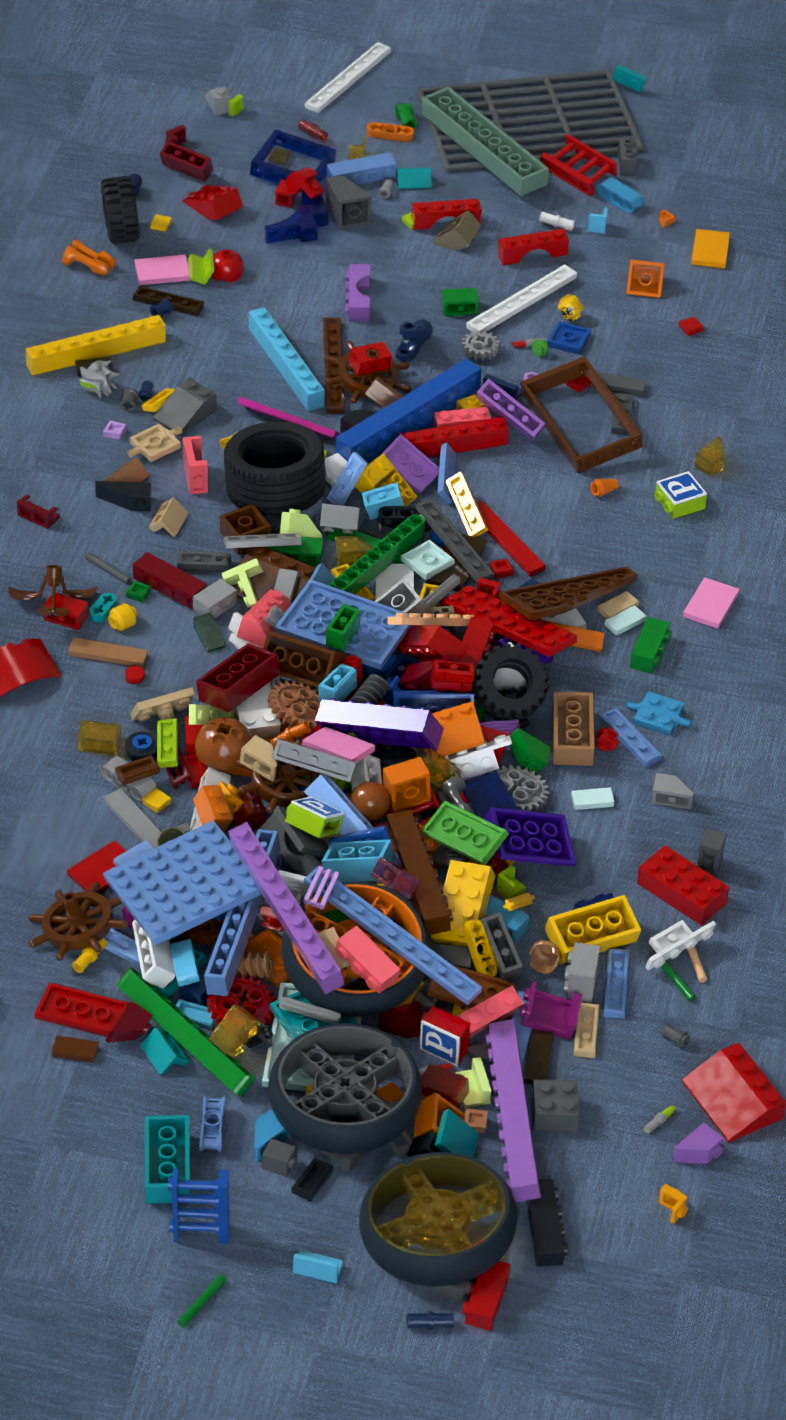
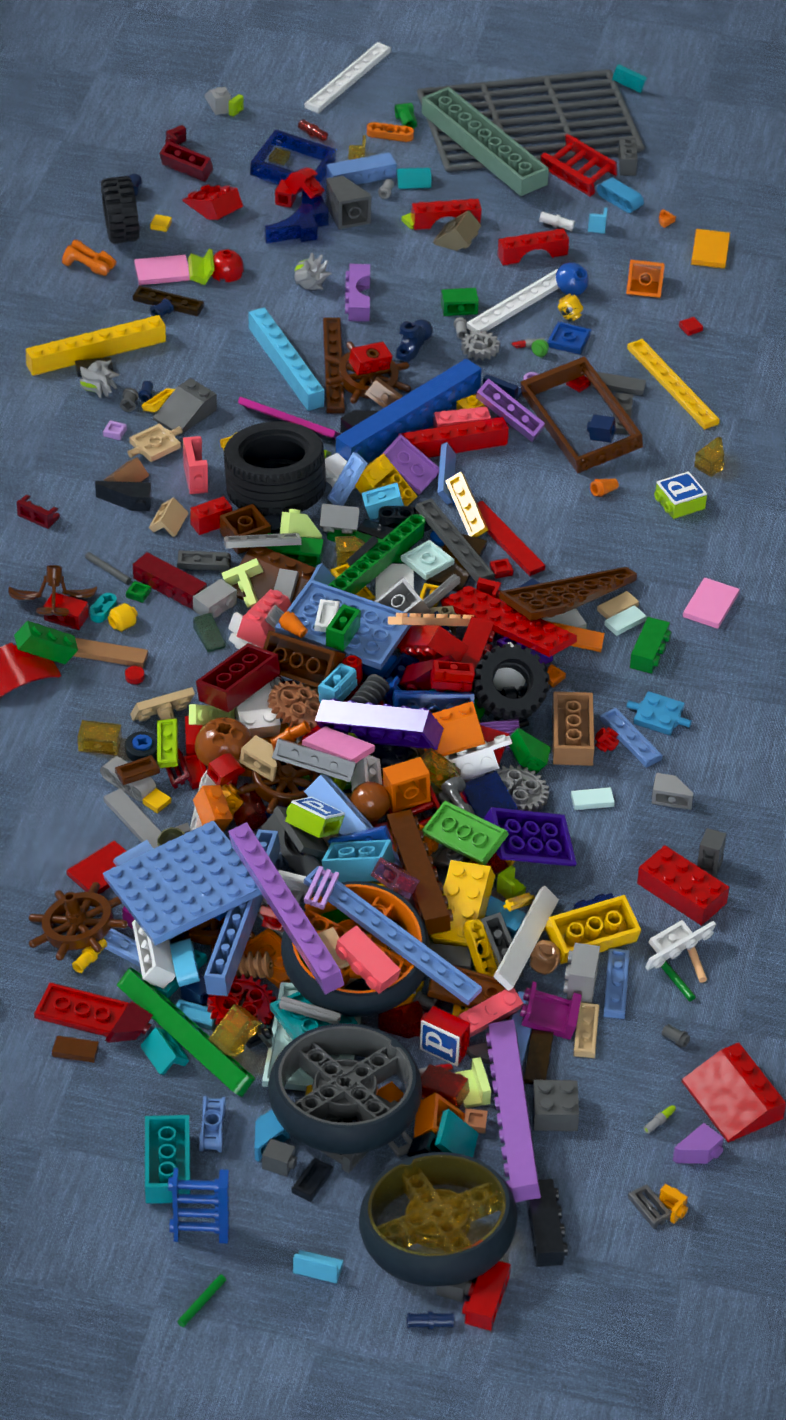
none -> green brick [14,621,78,664]
none -> red brick [190,496,232,536]
none -> red brick [207,753,245,787]
none -> orange cone [279,611,308,638]
none -> light grey hair [295,253,332,290]
none -> white tile [314,599,340,632]
none -> black tile [346,535,378,567]
none -> light grey pin [453,317,468,339]
none -> white tile [494,885,559,991]
none -> orange tile [547,664,566,688]
none -> blue piece [556,262,588,296]
none -> dark blue brick [587,414,616,443]
none -> yellow tile [627,339,720,430]
none -> flat silver tile [628,1184,671,1229]

